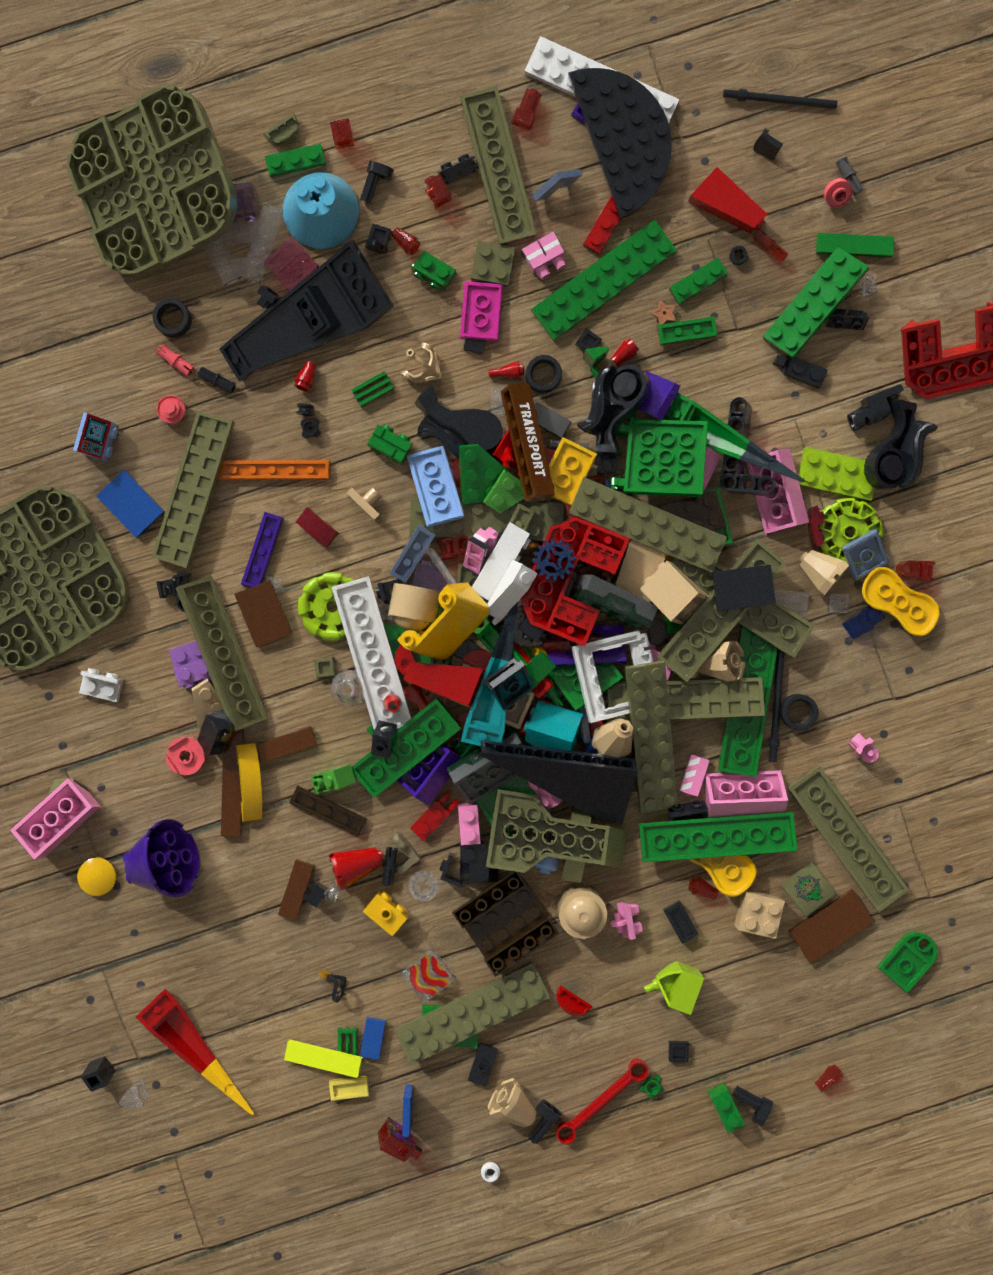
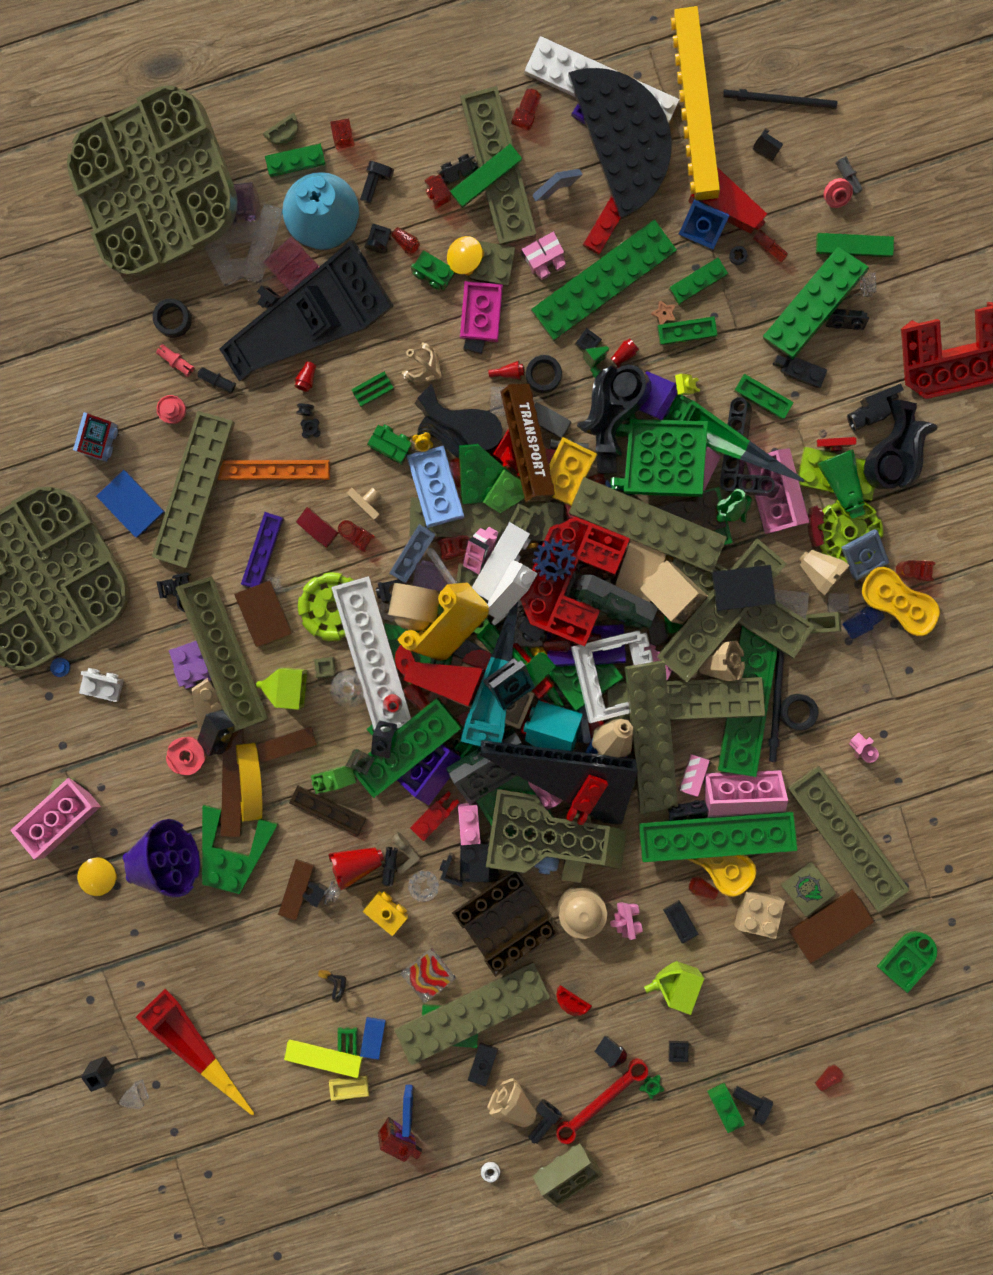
none -> blue plate [50,658,70,677]
none -> green wing [202,805,278,894]
none -> lime piece [256,668,308,710]
none -> clear red piece [338,520,375,552]
none -> clear smoke slope [345,749,375,775]
none -> yellow plate [412,432,433,452]
none -> yellow dish [447,236,484,276]
none -> green tile [450,144,522,208]
none -> olive slope [533,1144,603,1207]
none -> red hinge [566,775,608,825]
none -> black tile [594,1036,627,1068]
none -> yellow brick [671,6,720,201]
none -> neon yellow plate [675,374,700,395]
none -> blue slope [679,199,729,249]
none -> green animal [716,489,753,523]
none -> green plate [733,374,794,420]
none -> olive slope [804,612,842,633]
none -> red plate [817,437,857,451]
none -> green piece [817,449,866,519]

